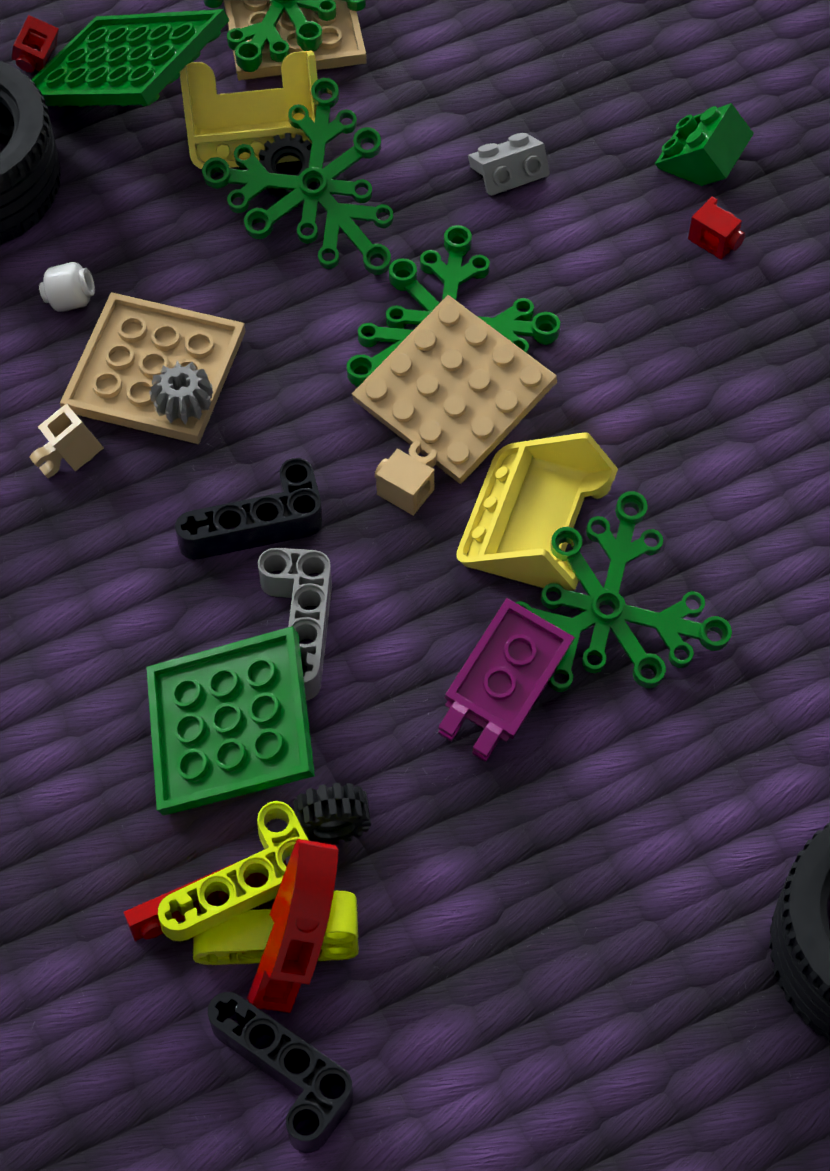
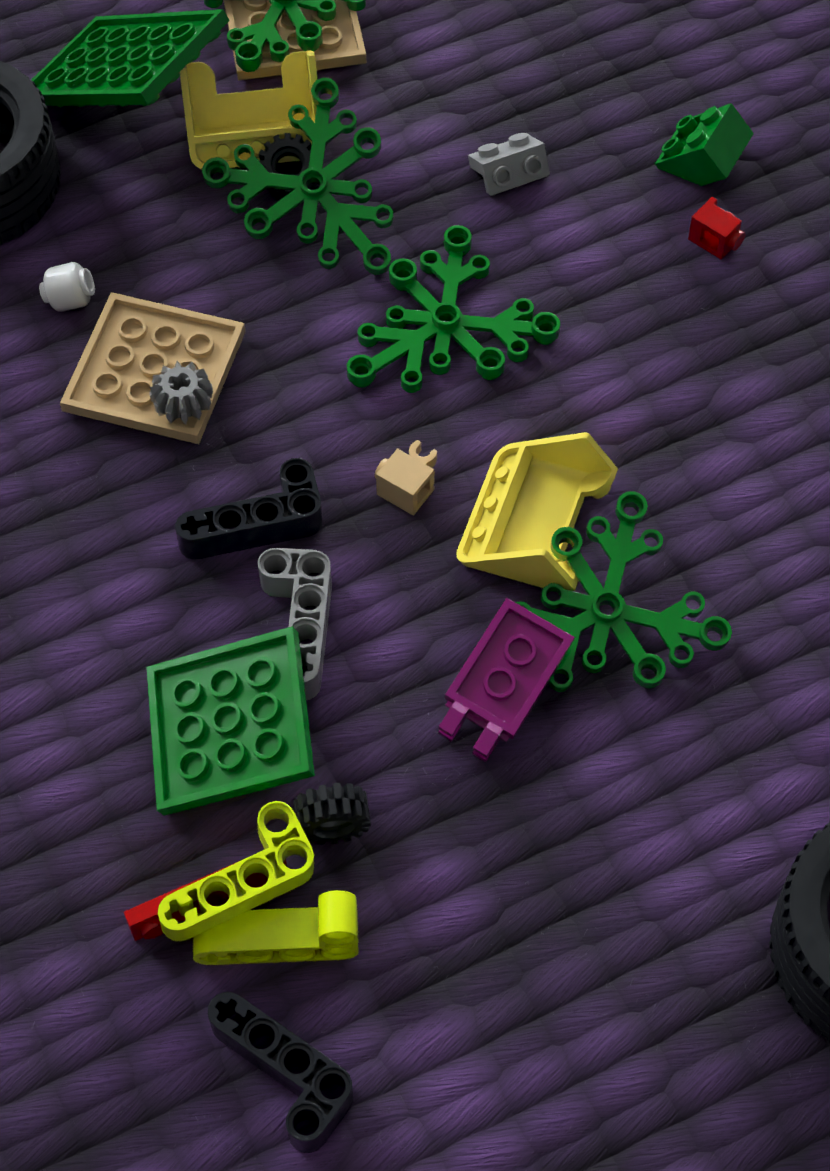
red brick [12,15,59,72] -> none
tan brick [29,403,104,478] -> none
red slope [247,839,339,1013] -> none
tan plate [352,295,557,484] -> none

